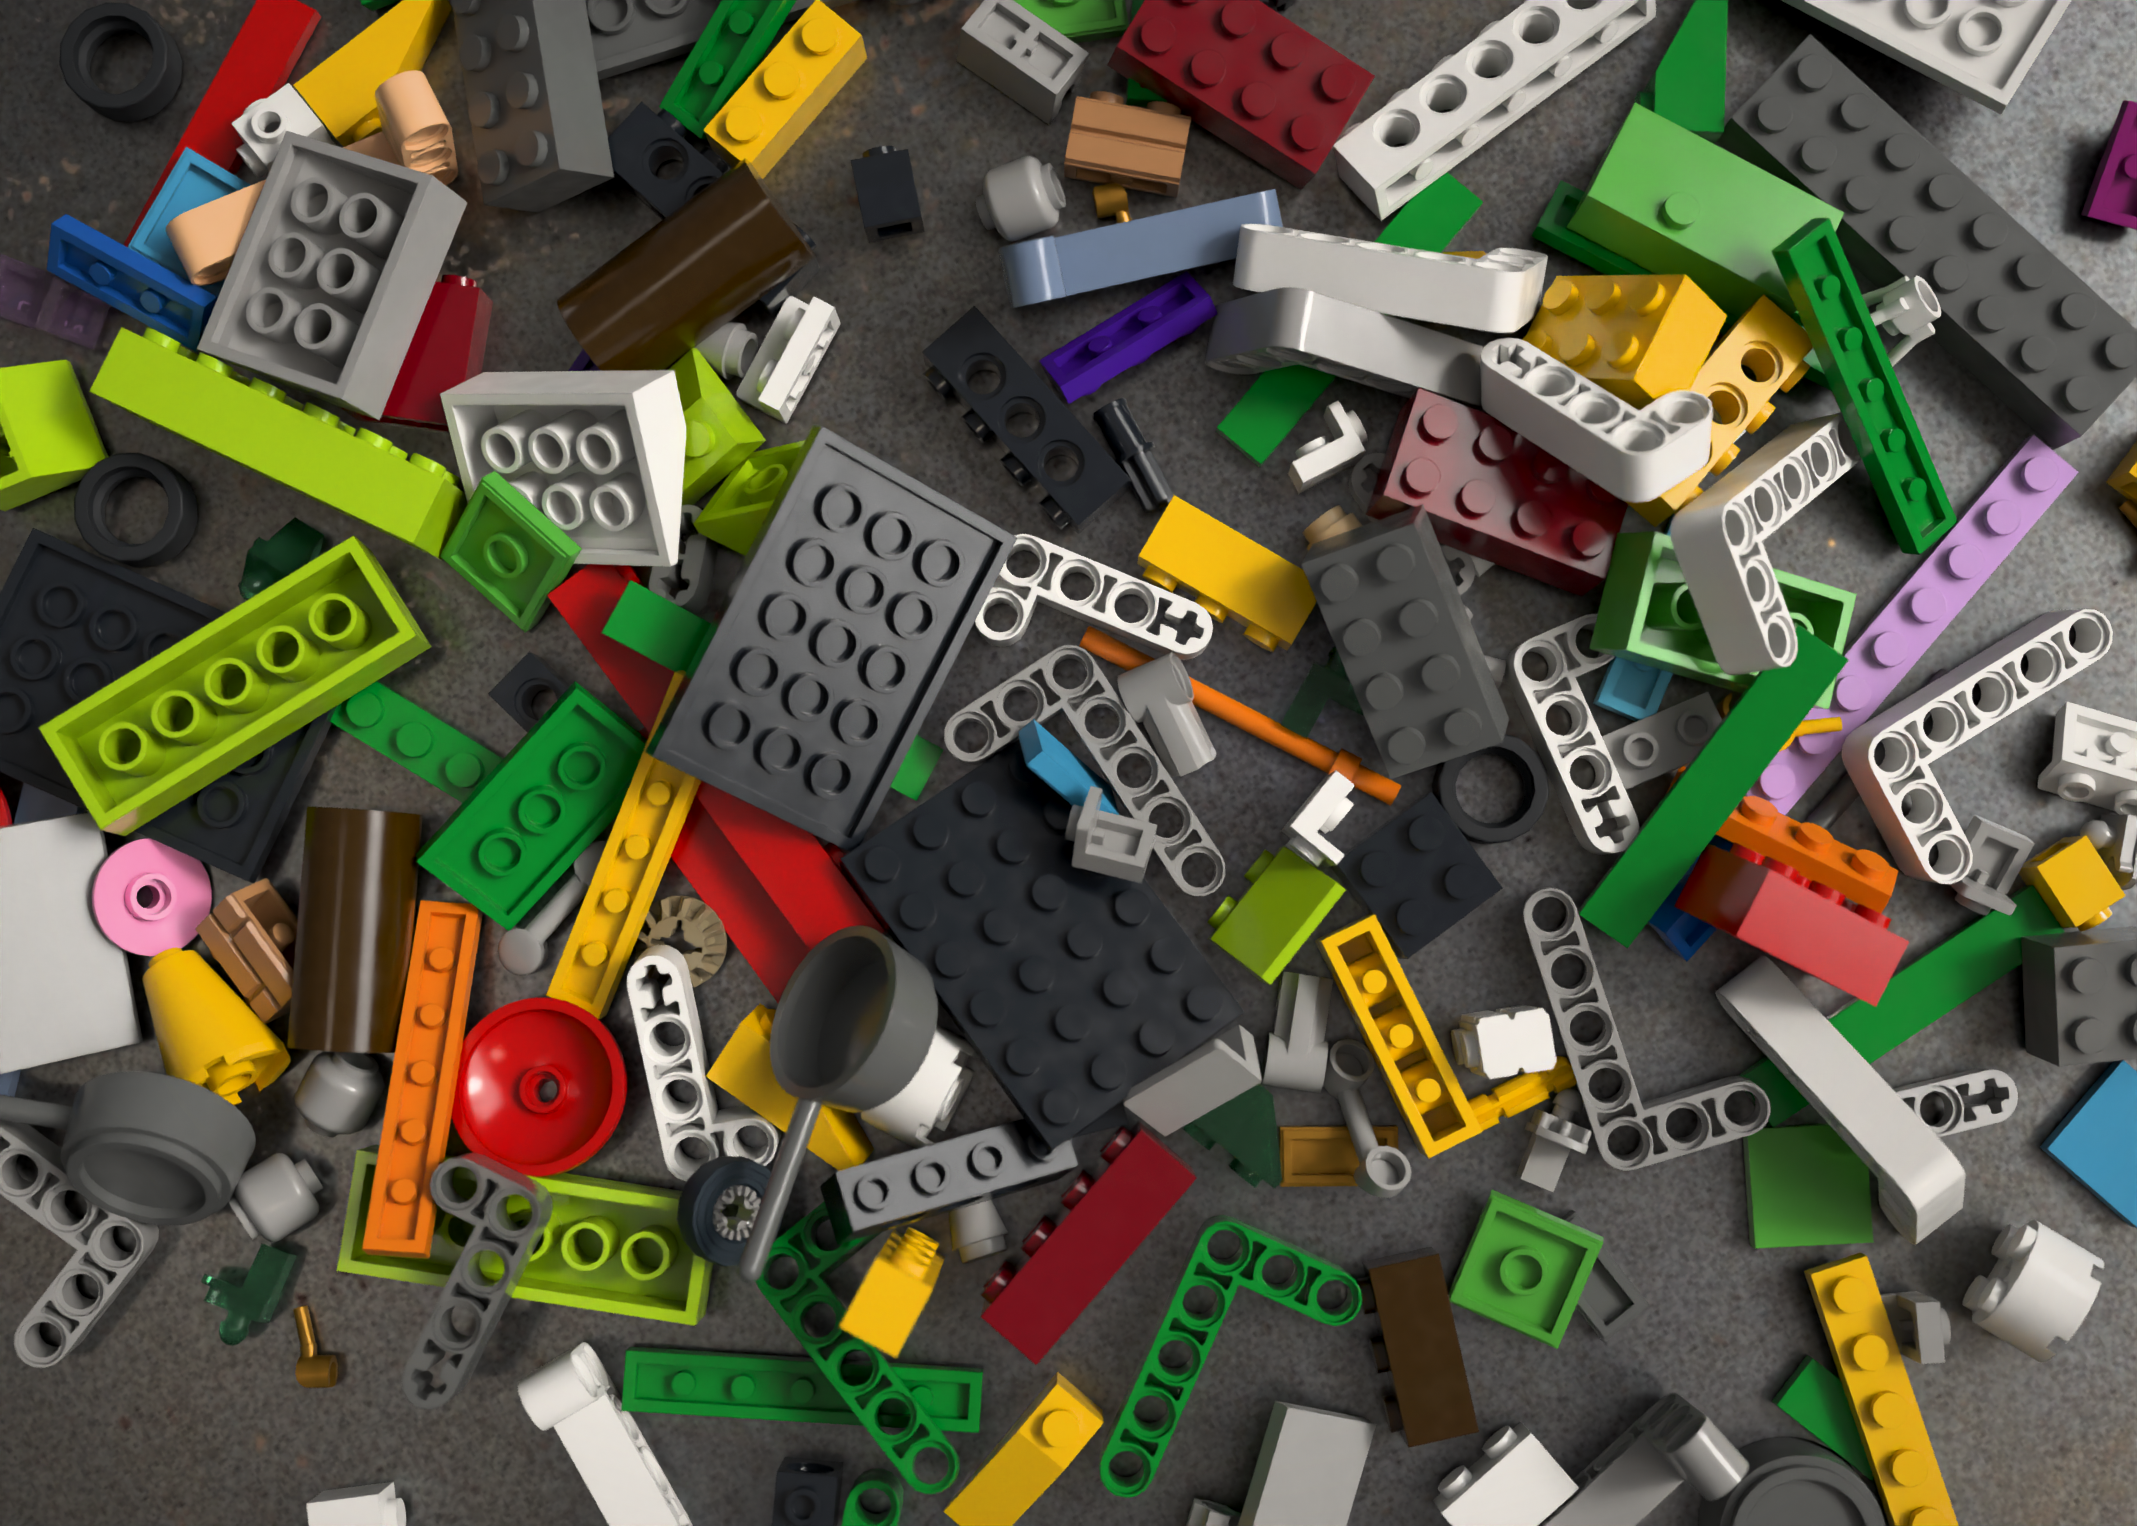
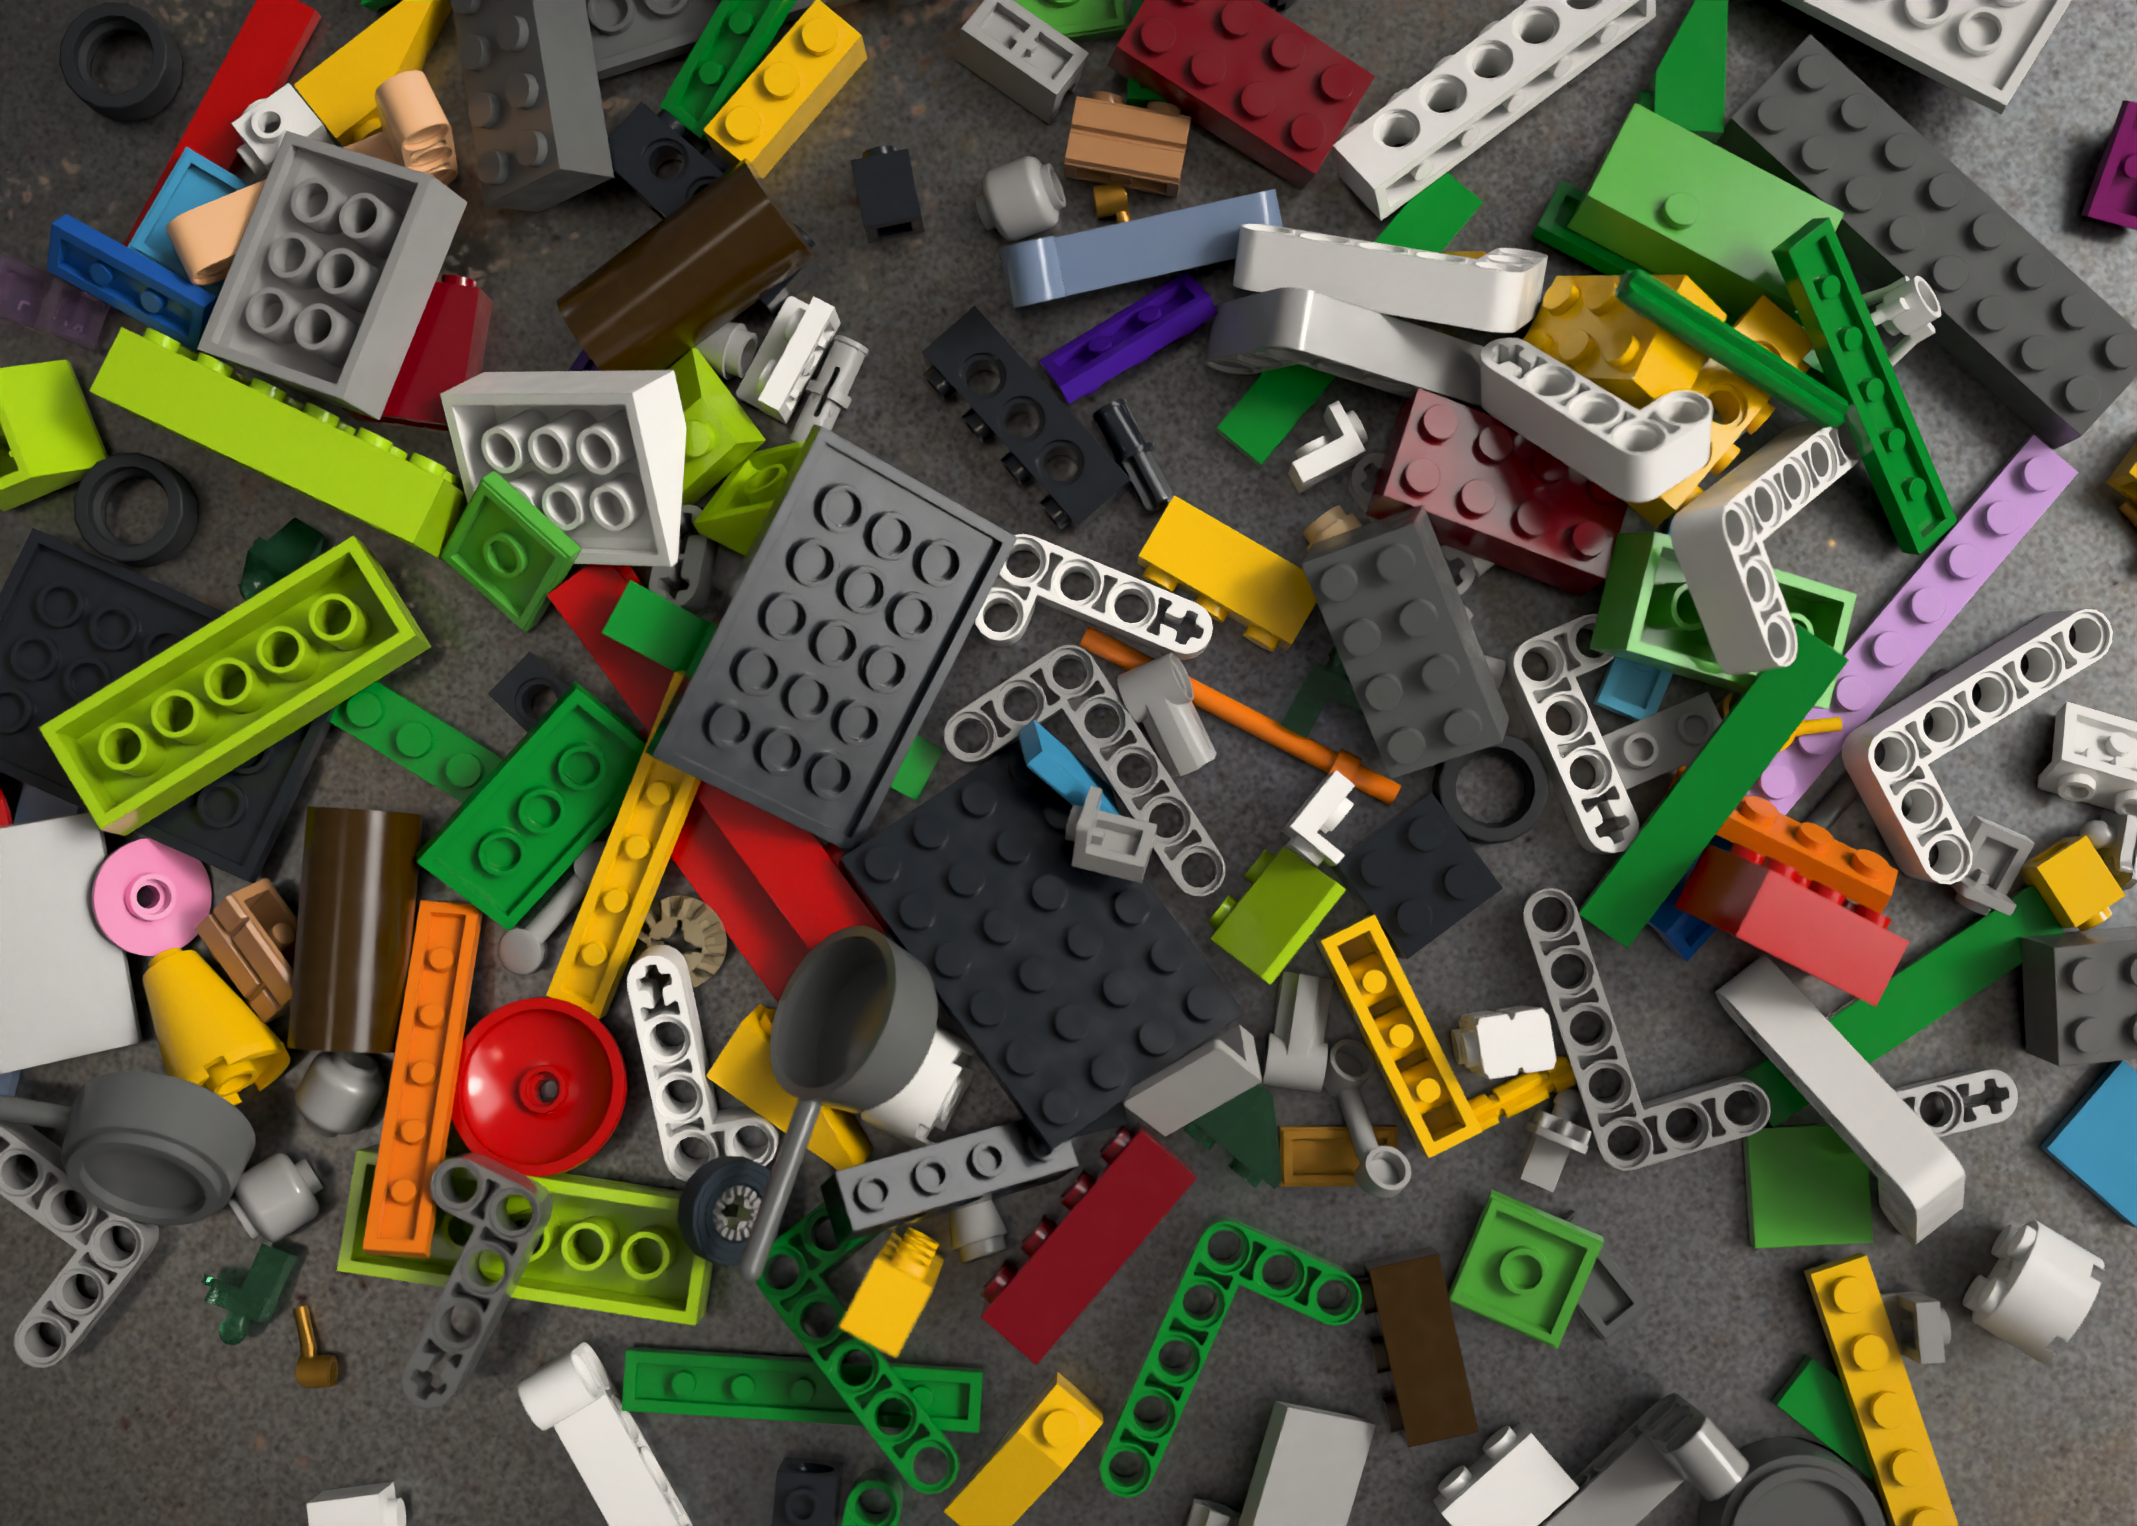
none -> light grey pin [787,334,869,443]
none -> green axle [1614,269,1849,428]

